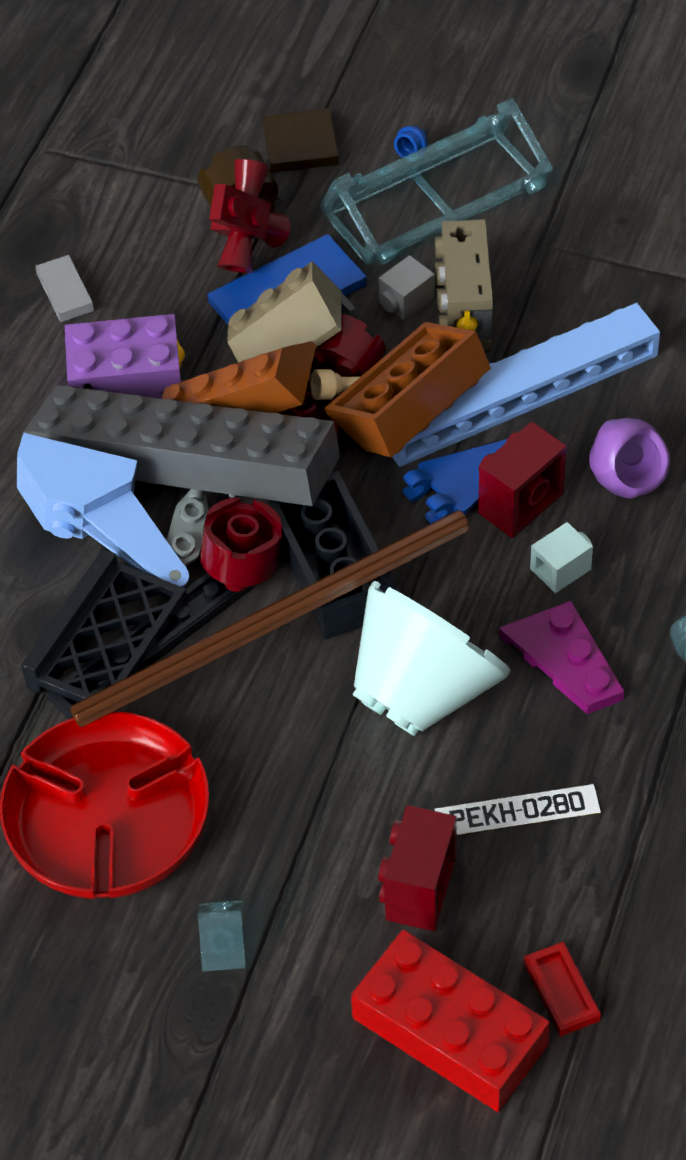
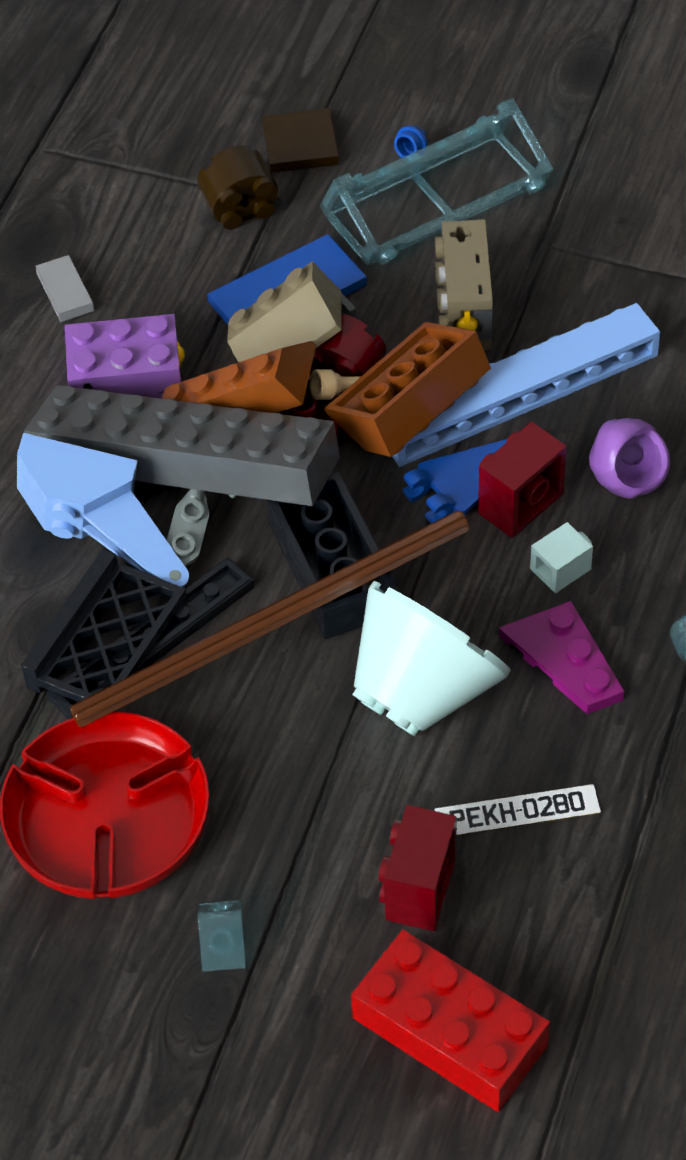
dark red brick [200,498,282,592] -> none
dark red brick [209,159,291,273] -> none
light grey brick [378,255,435,321] -> none
red tile [524,941,601,1037] -> none

